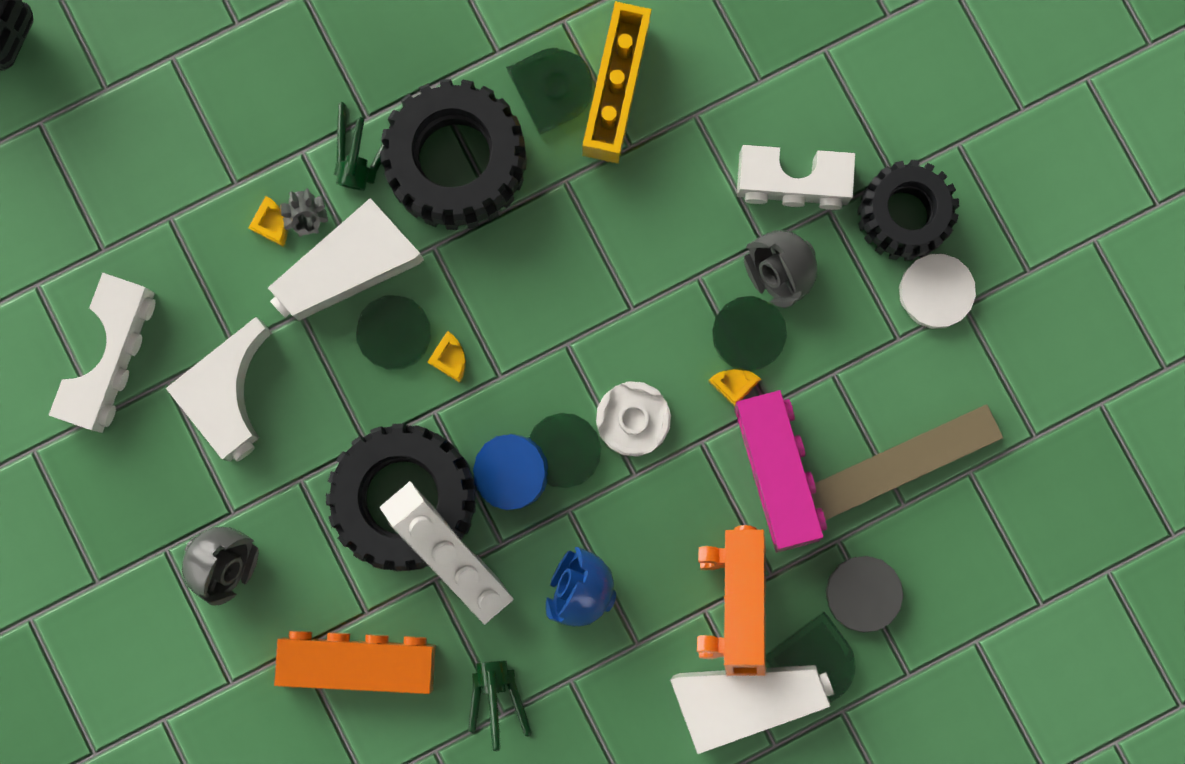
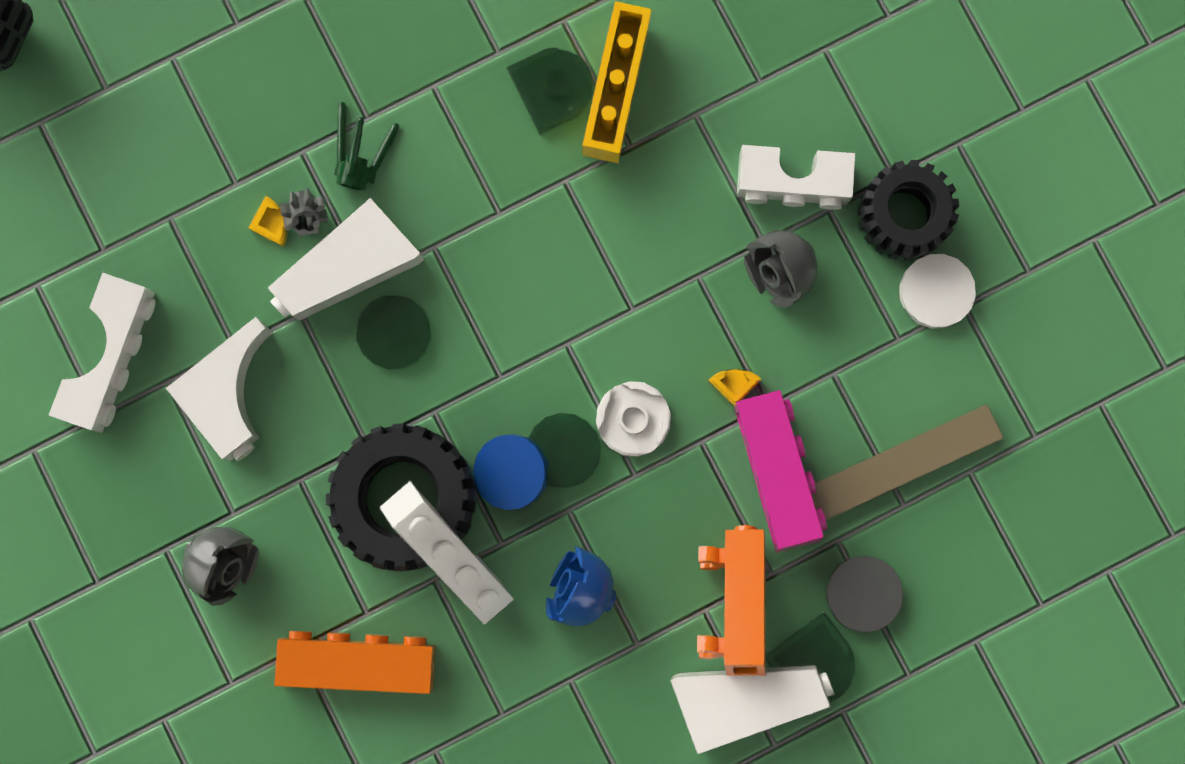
black tyre [380,79,527,230] -> none
yellow tile [428,331,466,383] -> none
dark green plant [468,660,532,752] -> none
clear green tile [712,296,787,371] -> none

